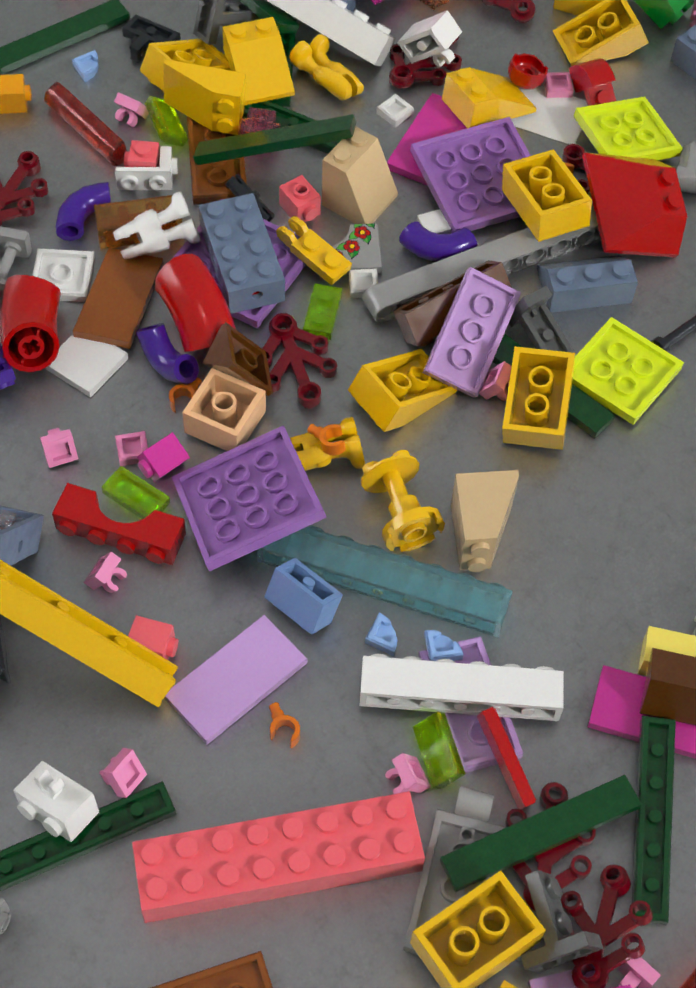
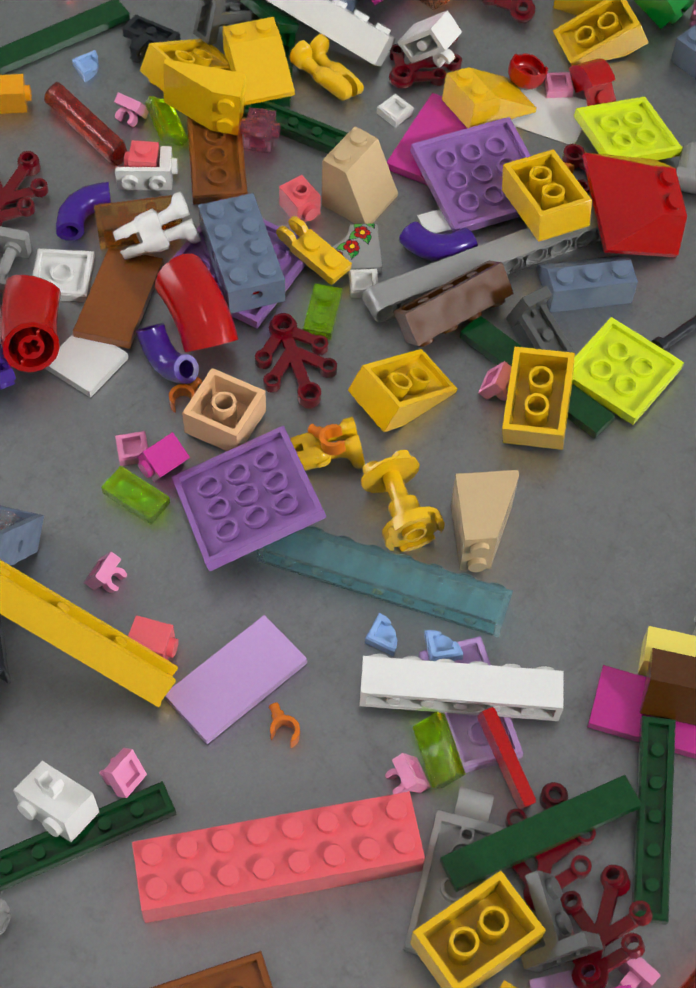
bright pink tile [40,427,78,468] -> none
red arch [52,483,186,565] -> none
dark green tile [193,114,357,165] -> none
reddish brown slope [203,322,273,396] -> none
black pin [225,174,275,222] -> none
medium blue brick [264,558,343,635] -> none
lavender tile [422,267,521,398] -> none

